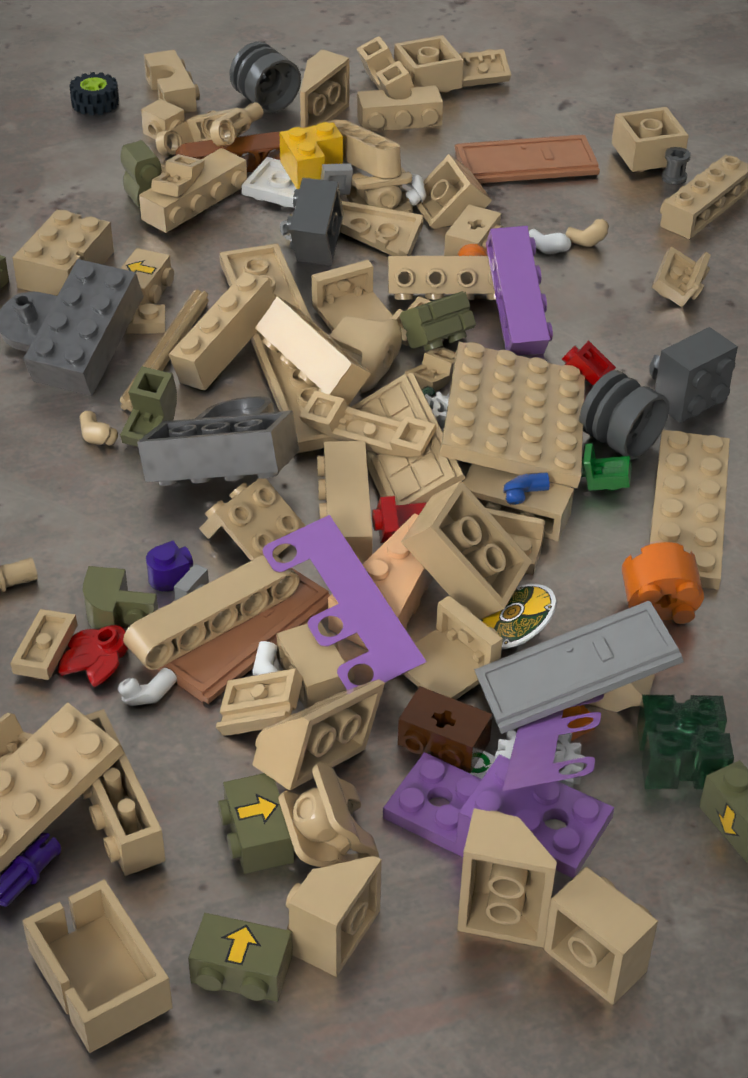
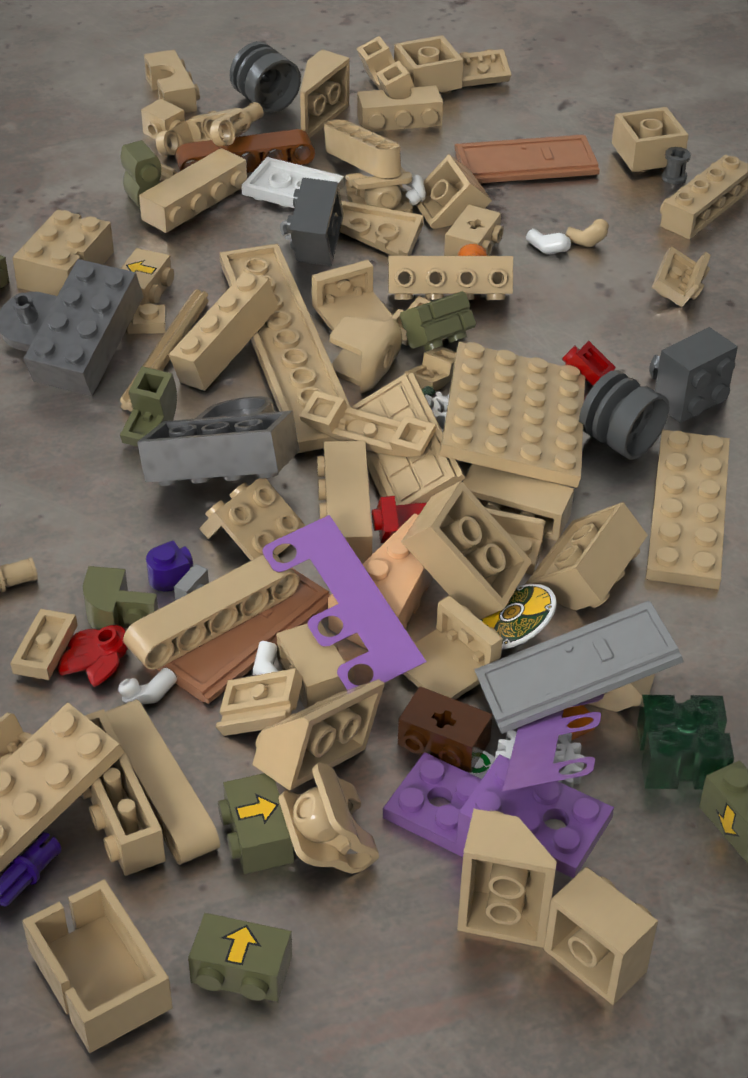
black wheel [69,72,119,115] -> none
tan arm [80,411,118,446] -> none
tan slope [151,154,205,197] -> none
brick [255,296,371,406] -> none
yellow brick [279,122,343,189] -> none
tan slope [286,856,382,977] -> none
light grey plate [320,163,353,195] -> none
medium lavender brick [486,226,553,356] -> none
blue arm [503,473,550,505] -> none
green bracket [581,443,632,491] -> none
orange brick [622,542,704,624] -> none
none -> tan beam [105,699,220,865]
none -> tan slope [525,502,648,611]

